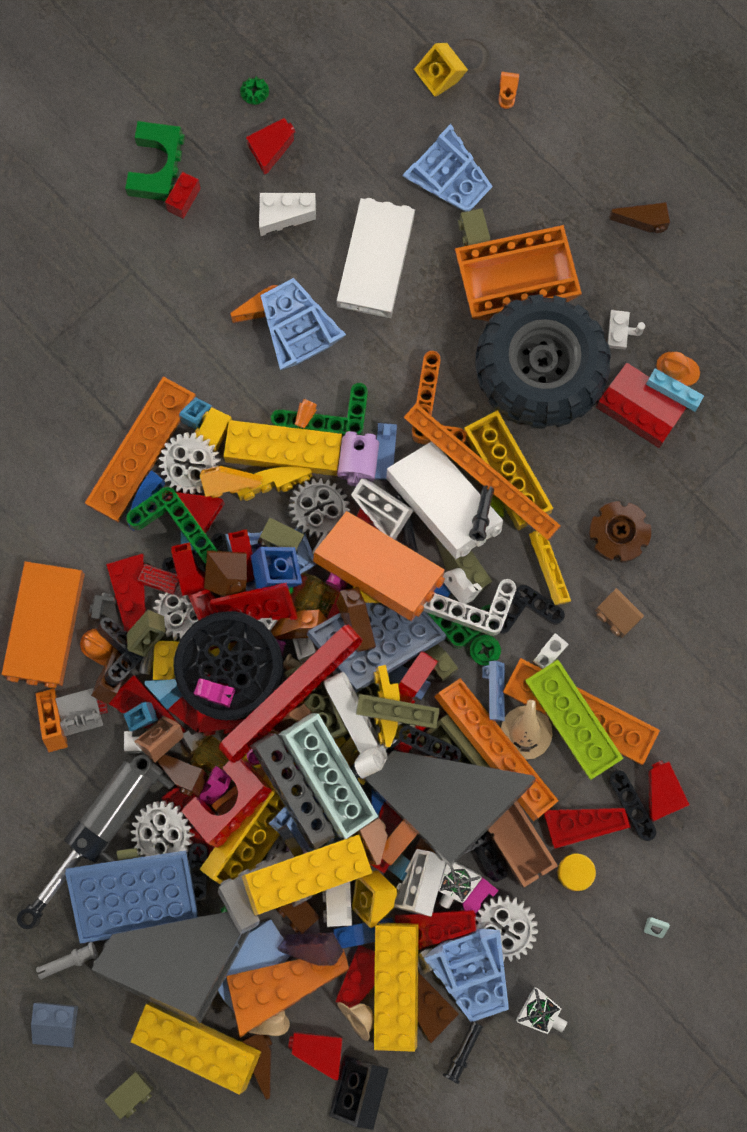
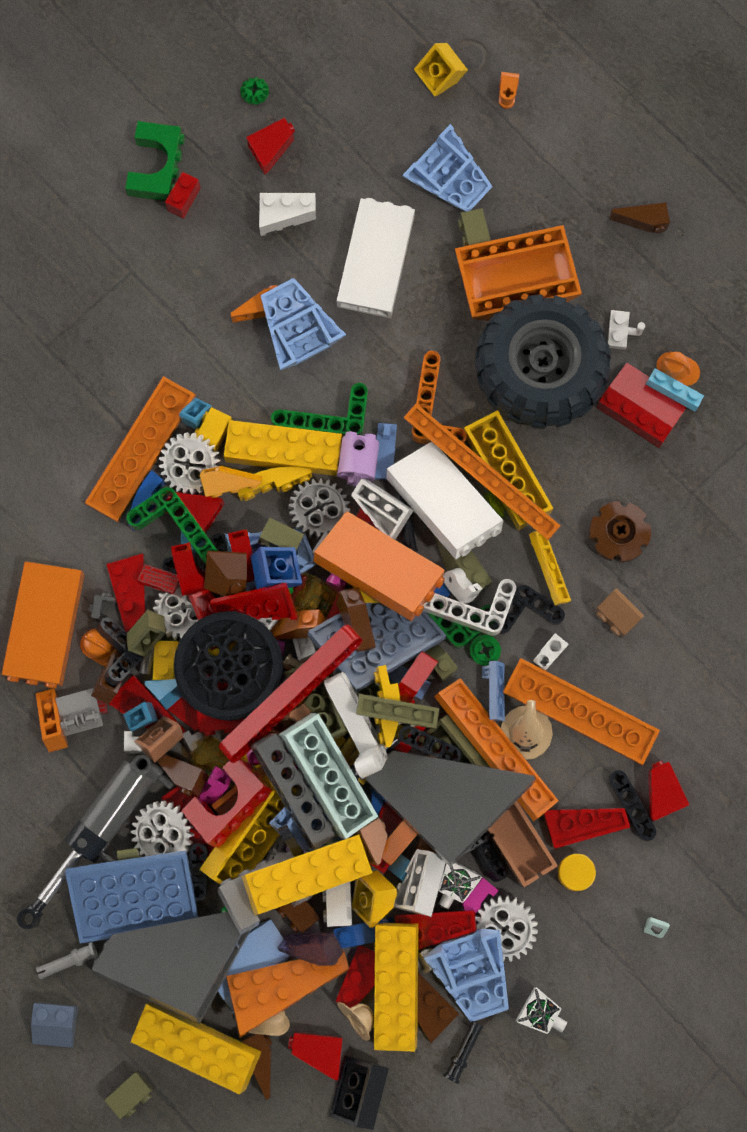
dark pink leg [194,679,235,708] -> none
orange cone [295,399,317,429] -> none
black pin [469,485,494,541] -> none
lime plate [525,660,624,780] -> none

